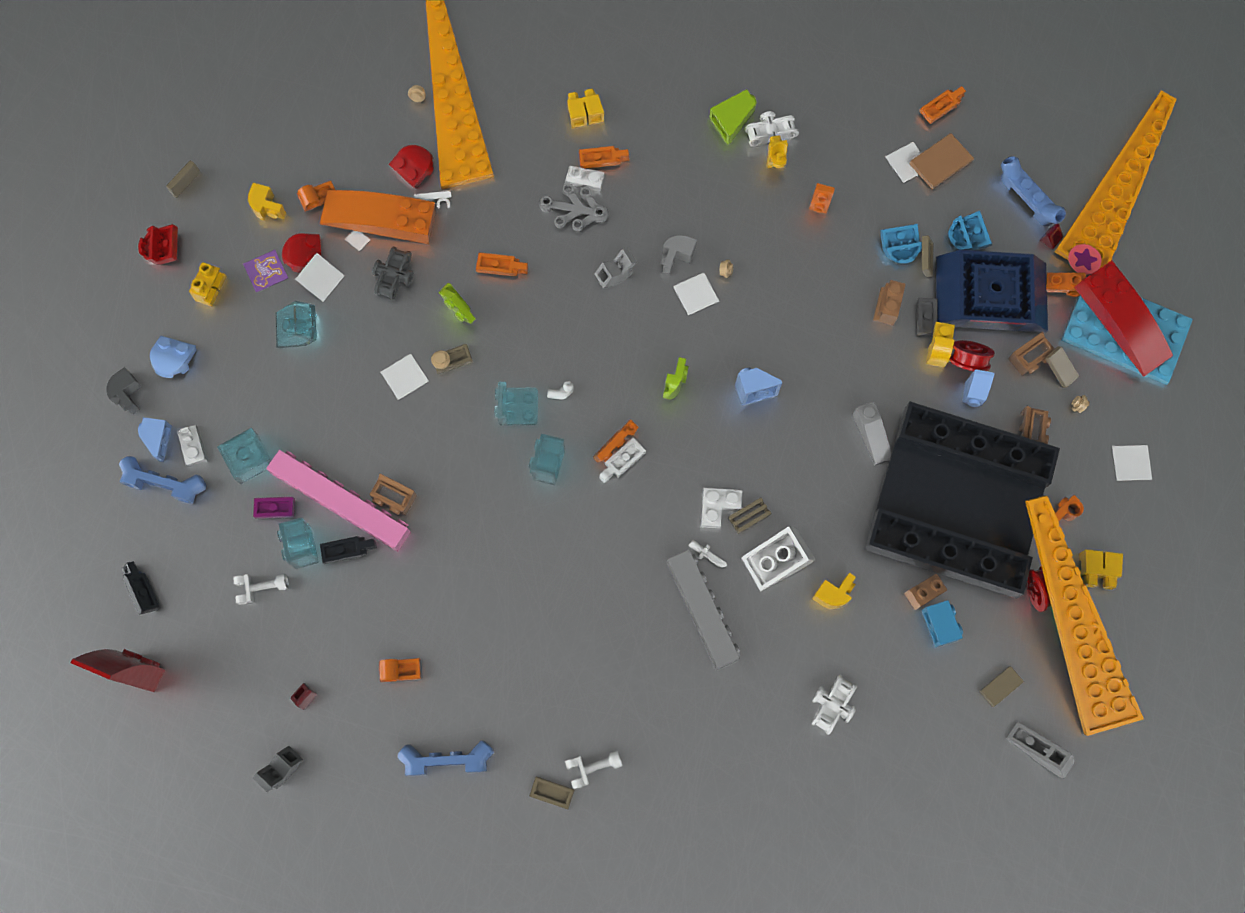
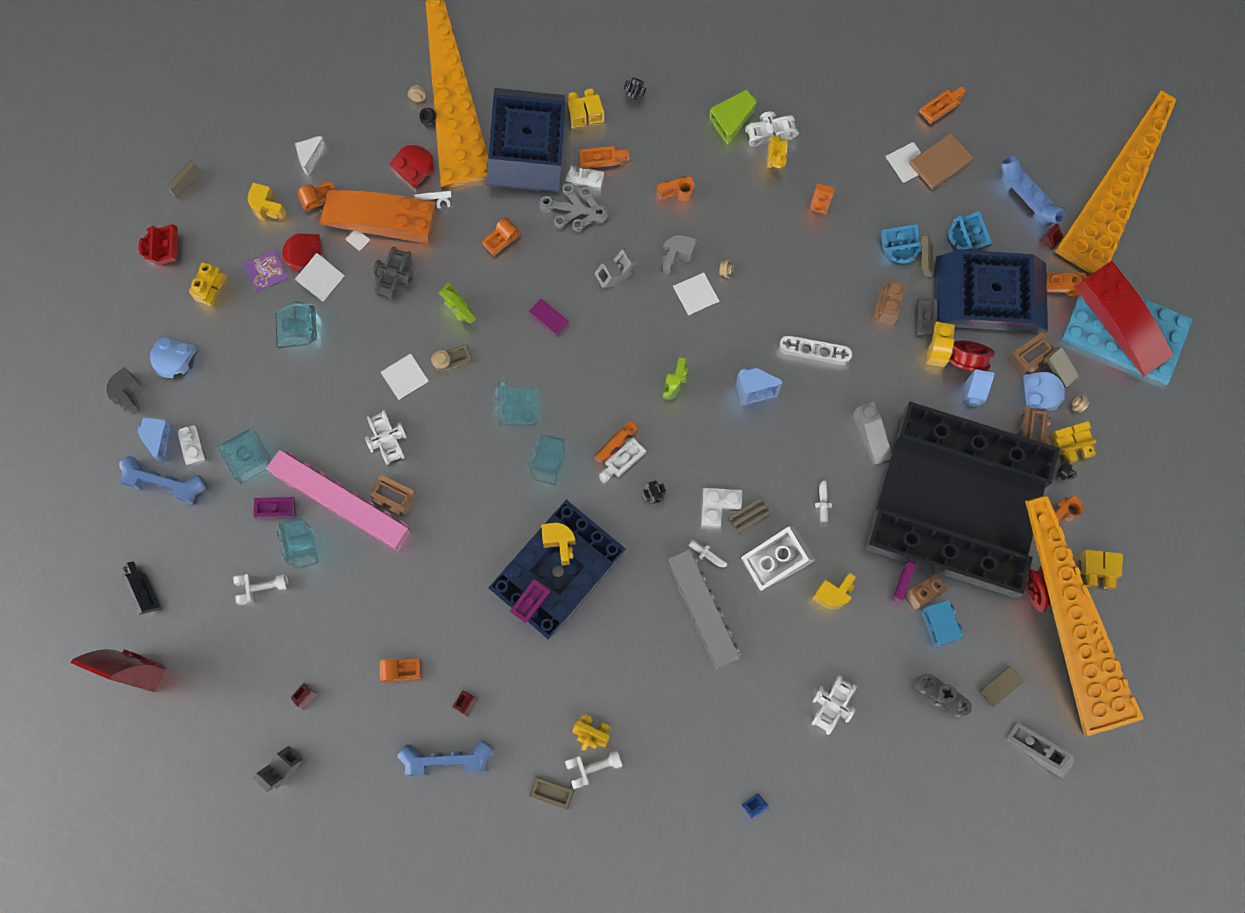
black hinge [320,536,377,564] -> none
orange hinge [476,252,528,276] -> none
white arm [547,381,574,400] -> none
coral sticker [1068,244,1101,275] -> none
white sticker [1112,445,1153,481] -> none
none -> white slope [295,136,326,175]
none -> white axle [365,409,407,466]
none -> black plate [419,108,437,126]
none -> dark red slope [452,690,478,717]
none -> orange plate [481,217,521,257]
none -> dark blue slope [487,88,565,193]
none -> dark blue slope [488,499,626,640]
none -> magenta plate [510,579,551,624]
none -> magenta tile [529,299,569,336]
none -> yellow brick [541,523,576,565]
none -> yellow hips [572,714,610,751]
none -> black gear [623,77,647,100]
none -> black gear [642,481,667,504]
none -> orange plate [656,176,694,202]
none -> blue slope [742,794,769,820]
none -> white beam [779,336,852,365]
none -> white piece [815,481,832,523]
none -> magenta tile [892,562,916,604]
none -> dark grey axle [914,673,972,717]
none -> light blue slope [1023,372,1066,412]
none -> yellow hips [1049,421,1097,464]
none -> black tile [1056,461,1077,481]

